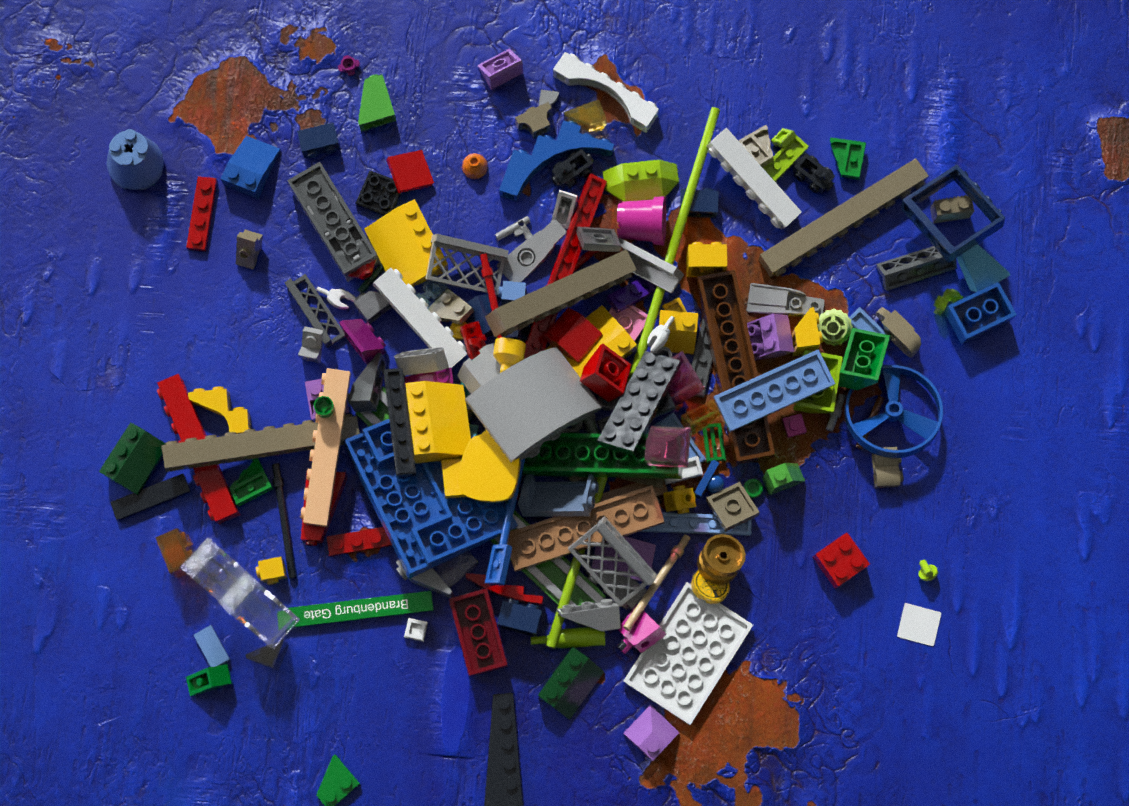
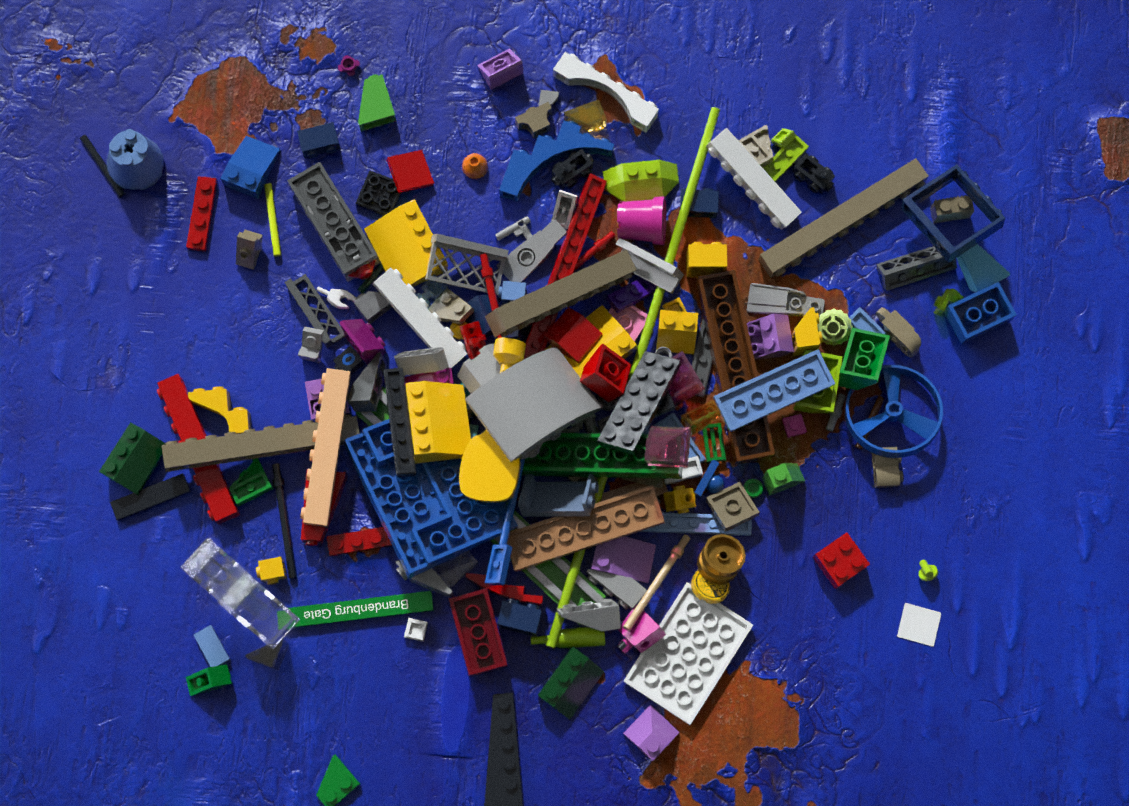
clear orange brick [155,528,200,578] -> none
green wheel [314,396,335,418] -> none
yellow tile [441,458,465,499] -> none
light grey fence [568,516,657,607] -> none
flat silver tile [576,227,621,252] -> none
white hand [647,316,675,354] -> none
green wing [830,137,866,180] -> none
none -> black bar [80,135,126,198]
none -> neon yellow bar [264,183,281,257]
none -> black brick [333,346,365,375]

